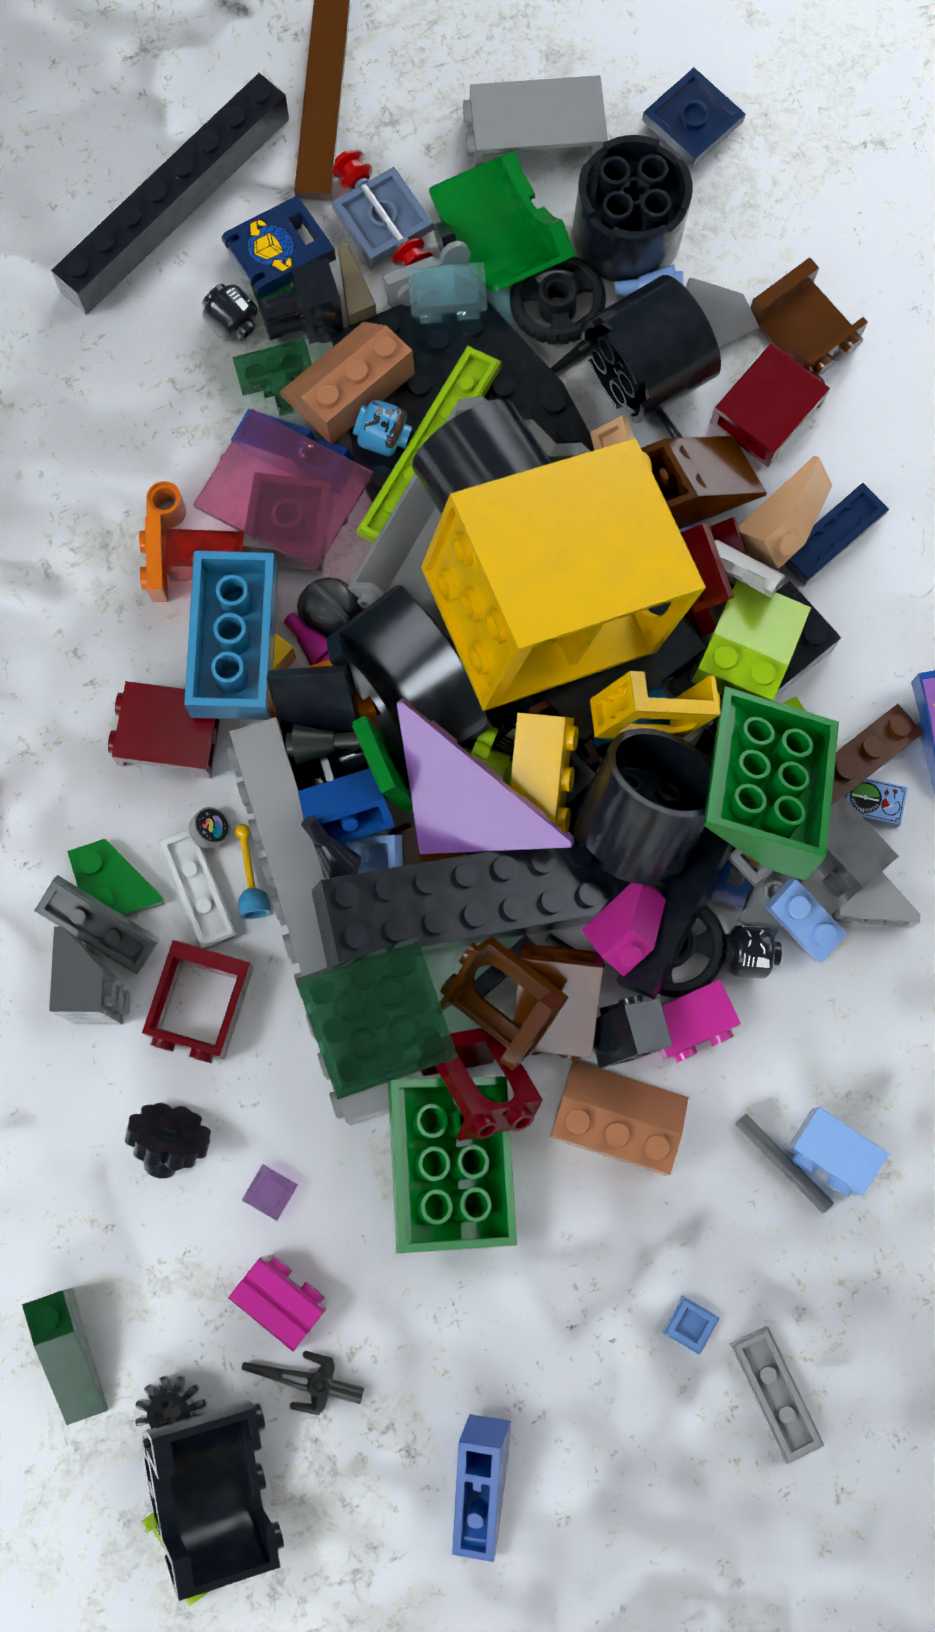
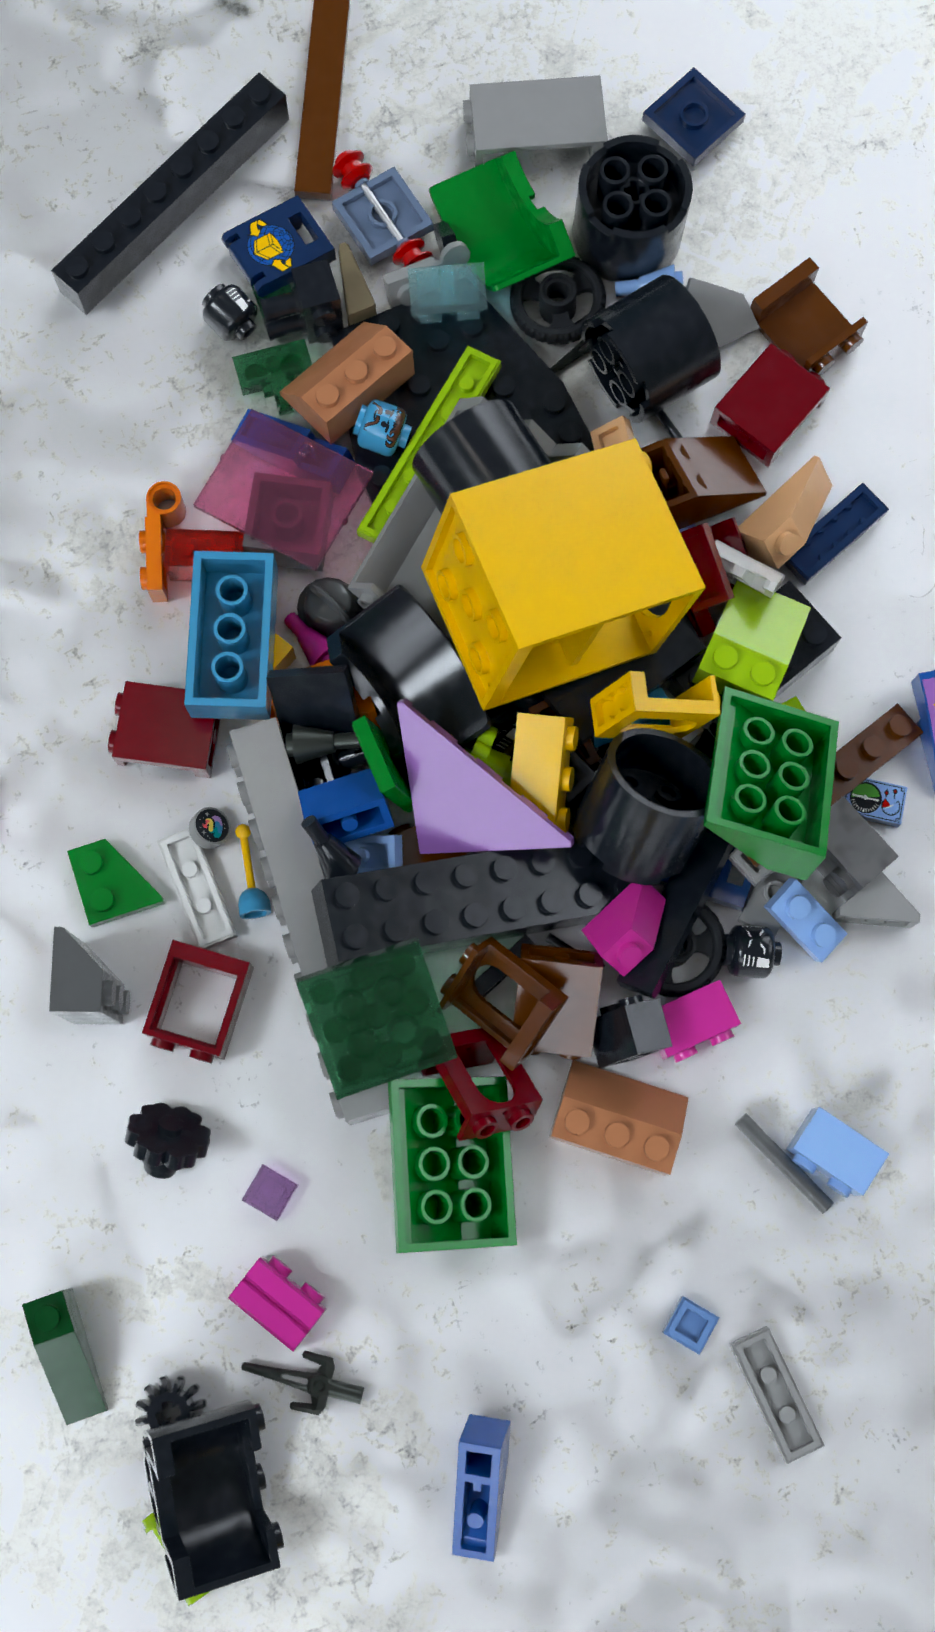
dark grey tile [34,875,160,975] -> none

